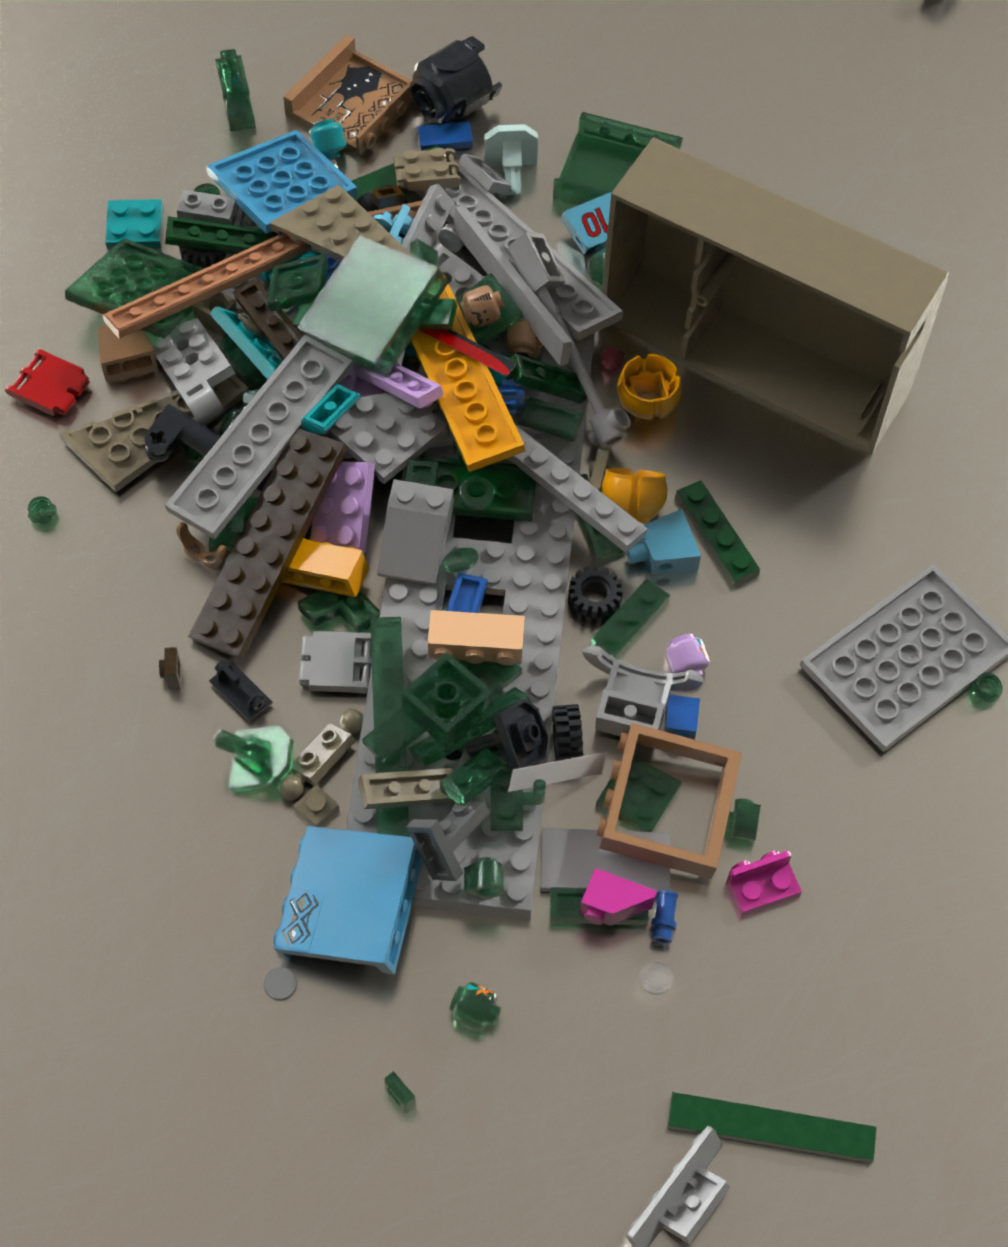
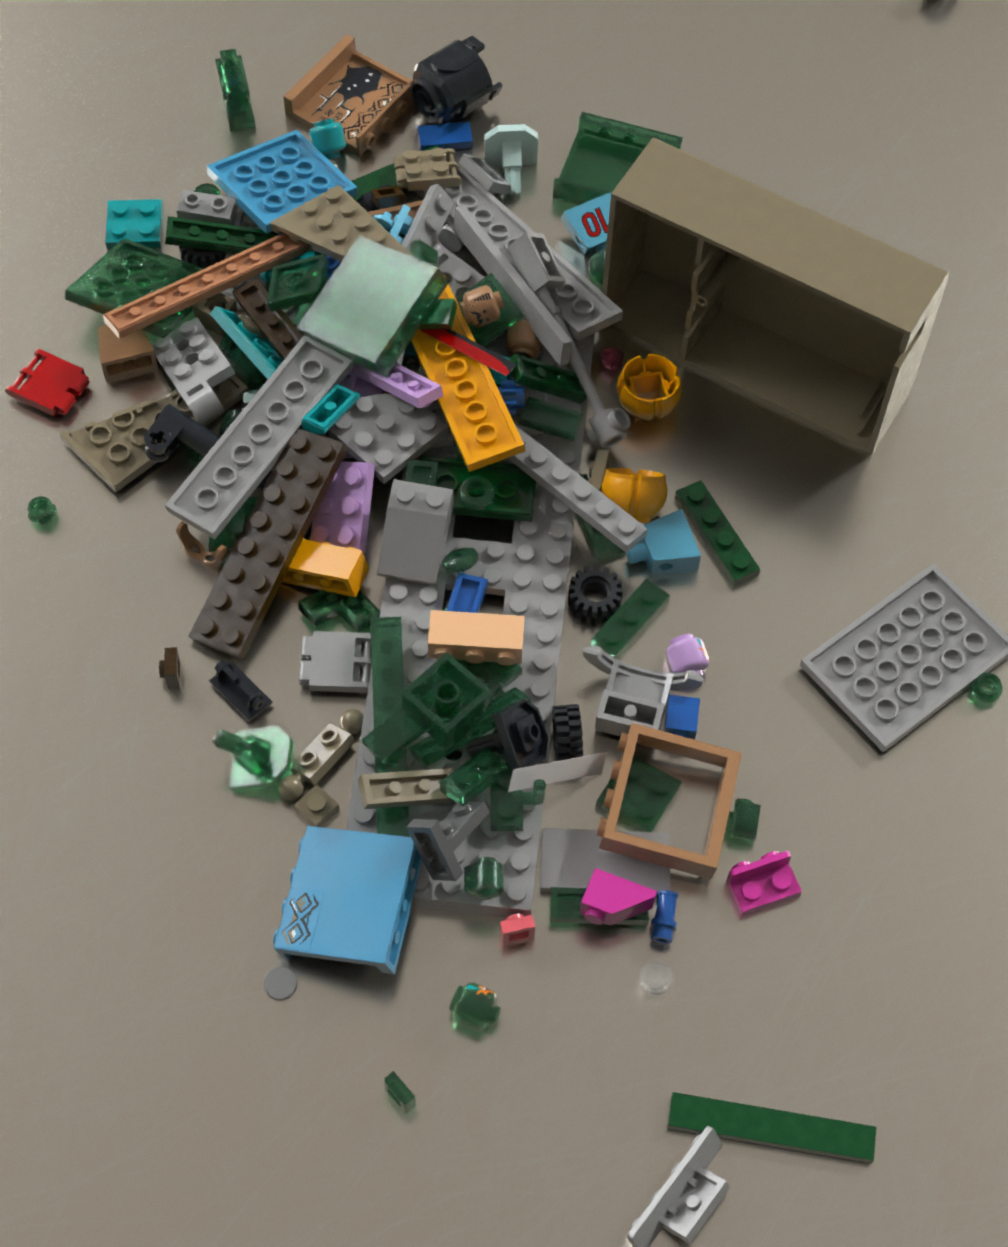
none -> coral plate [500,914,535,945]

